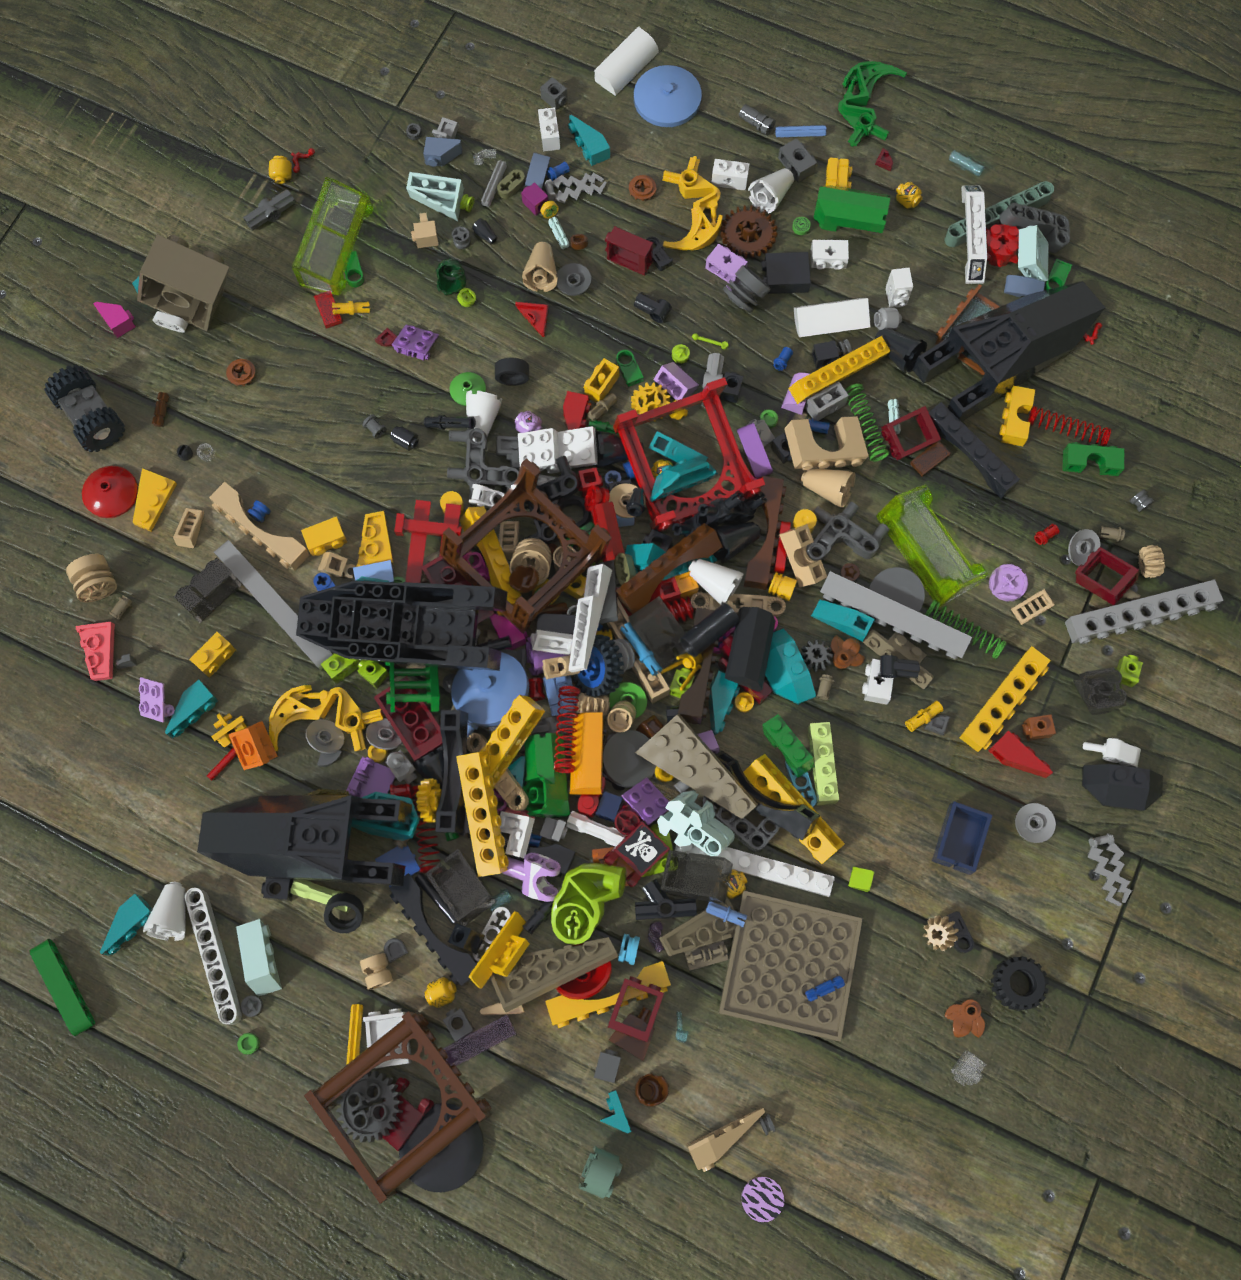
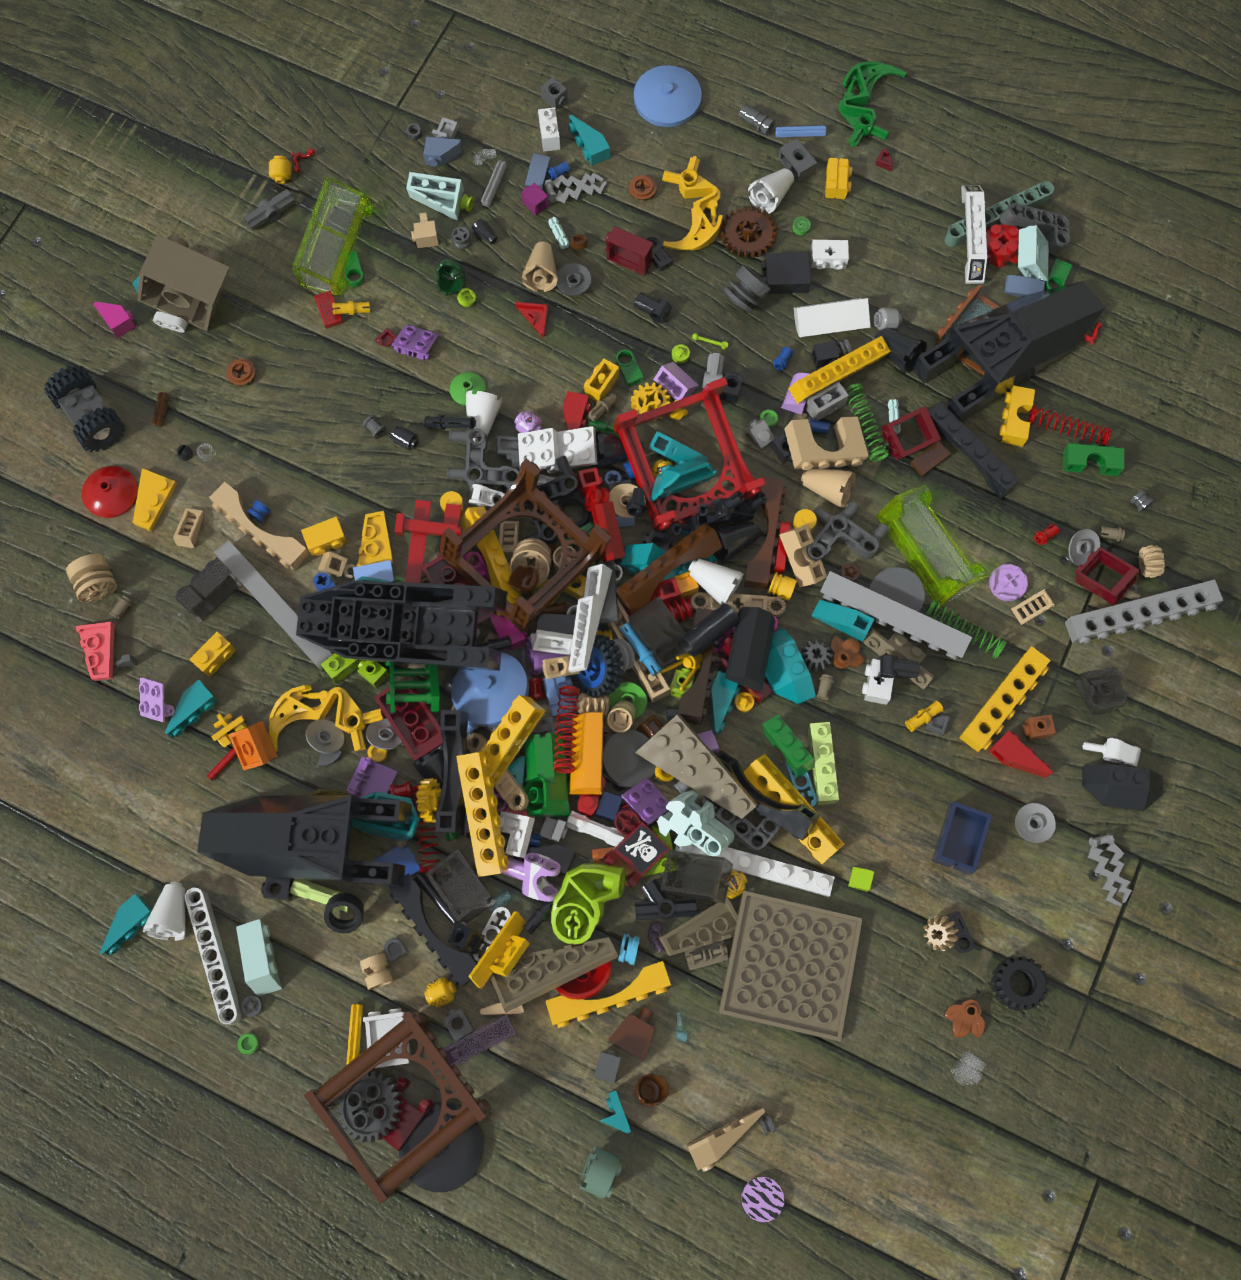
green beam [30,939,95,1037] -> none
light grey hips [385,749,417,784] -> none
black tyre [495,358,529,386] -> none
olive beam [497,169,525,199] -> none
tile [540,201,559,219] -> none
white brick [595,27,659,96] -> none
dark red window [608,976,664,1042] -> none
olive beam [614,553,636,585] -> none
lavender brick [705,244,748,284] -> none
medium blue axle [706,901,748,928] -> none
white brick [711,159,749,191] -> none
medium lavender beam [736,422,773,479] -> none
blue axle [805,976,845,1001] -> none
green brick [813,185,890,233] -> none
white brick [885,268,913,308] -> none
yellow head [896,182,922,209] -> none
clear light blue pin [949,150,984,177] -> none
lime brick [1113,655,1143,687] -> none

